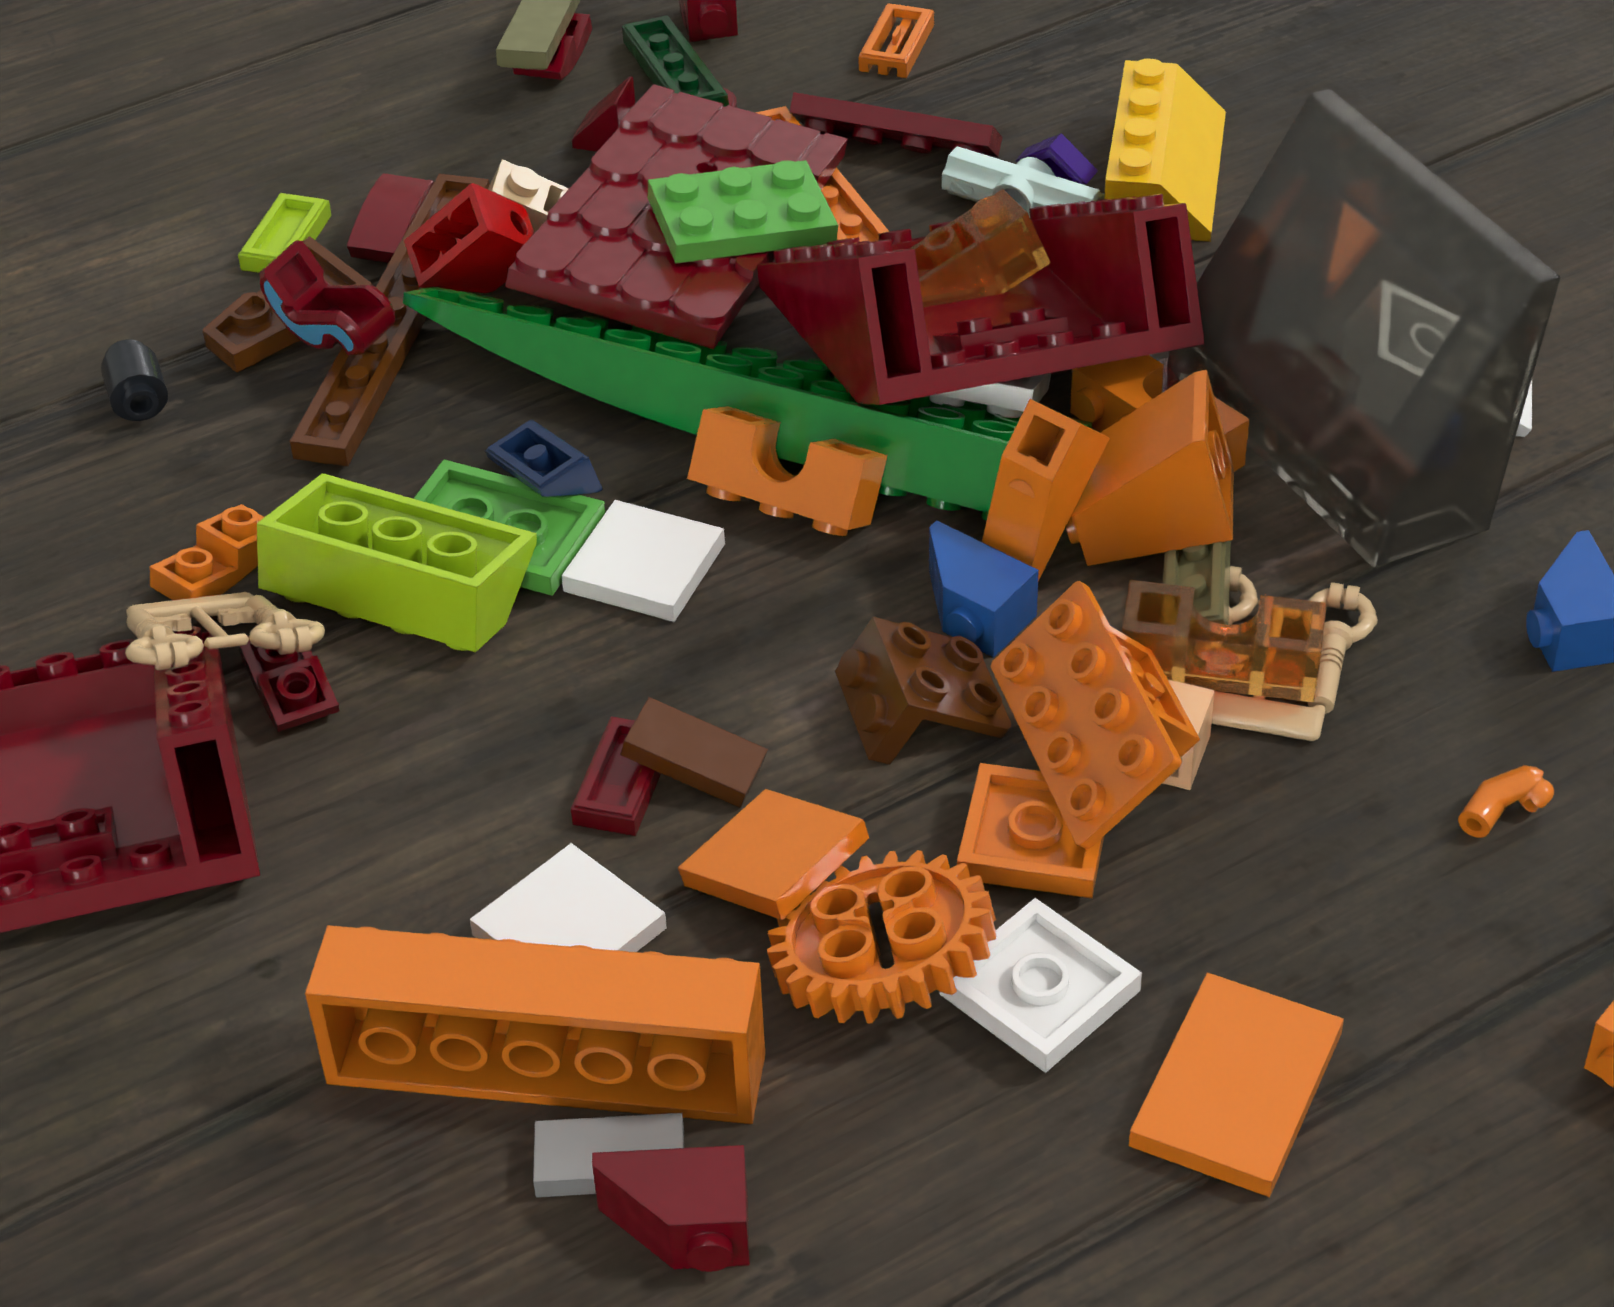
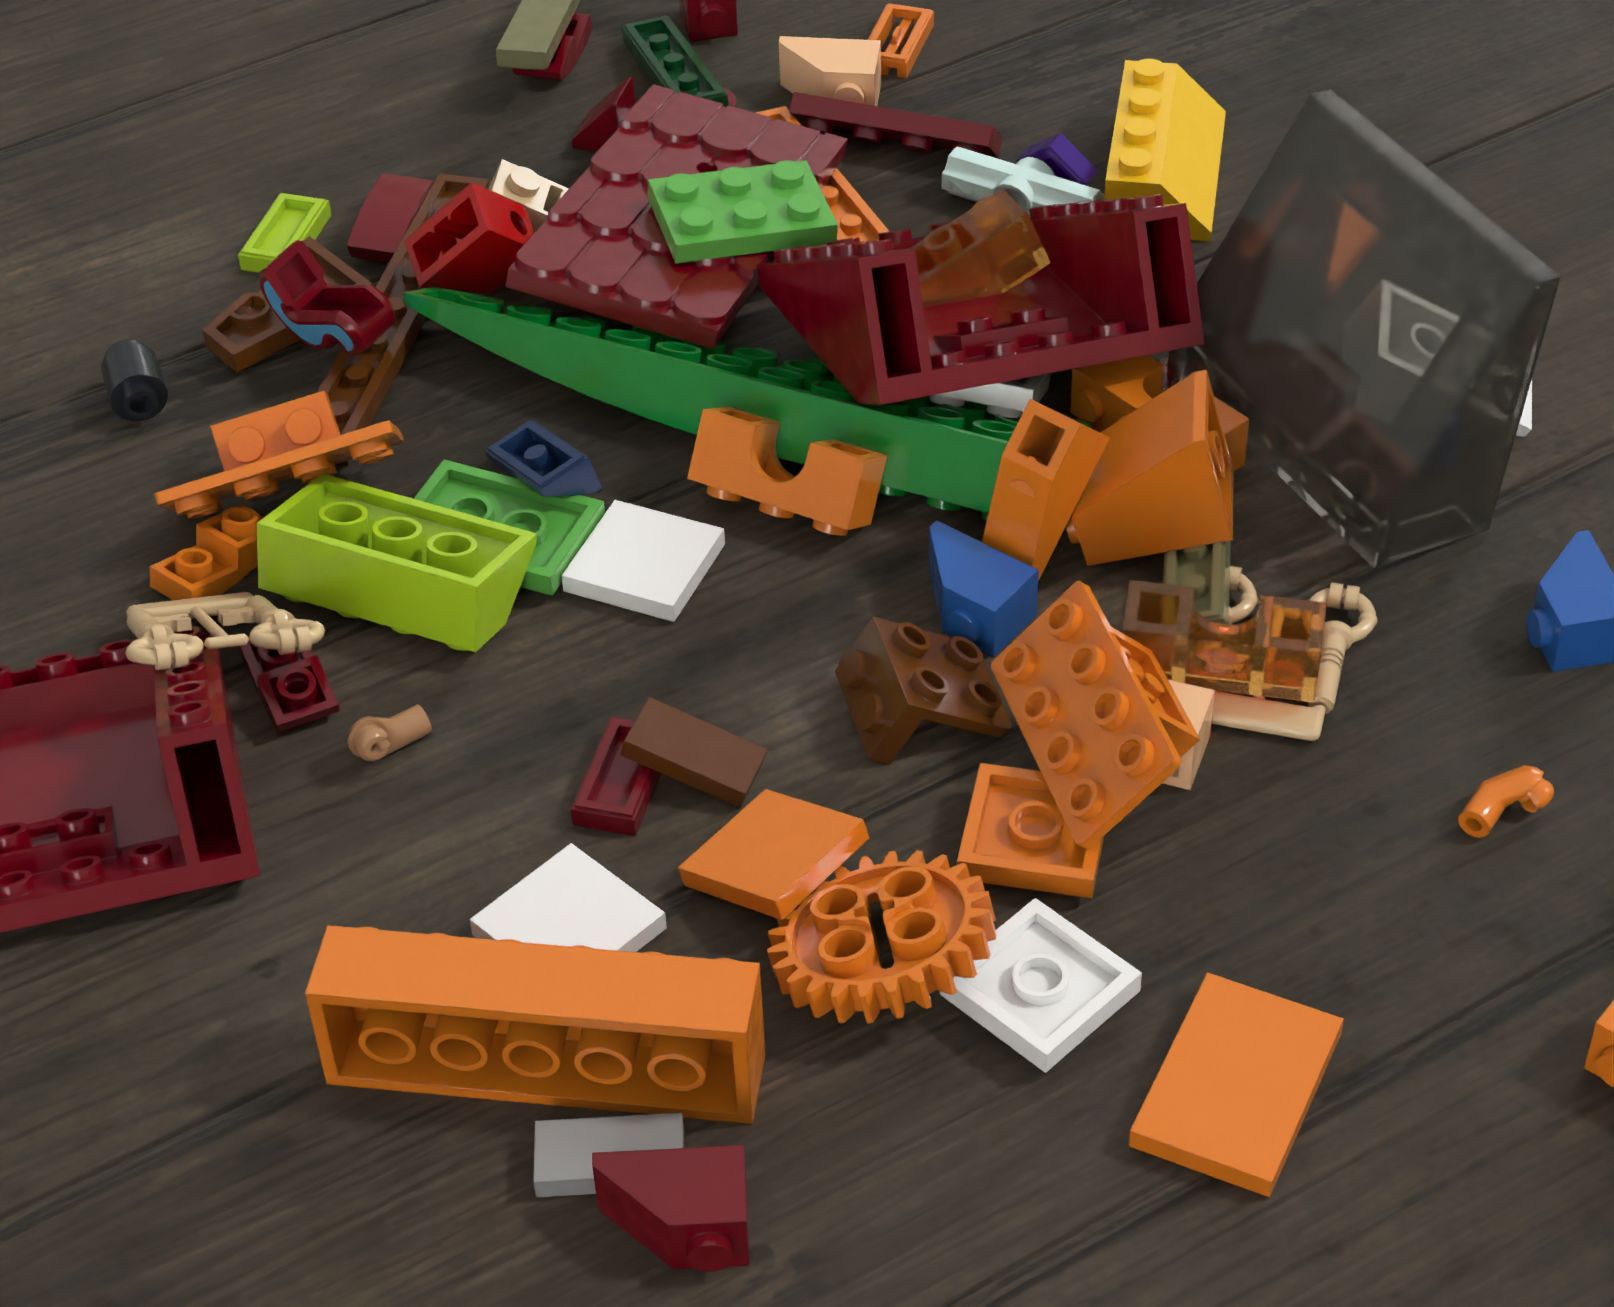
none -> orange bracket [154,391,404,519]
none -> medium nougat arm [347,704,432,762]
none -> light nougat slope [779,36,881,106]

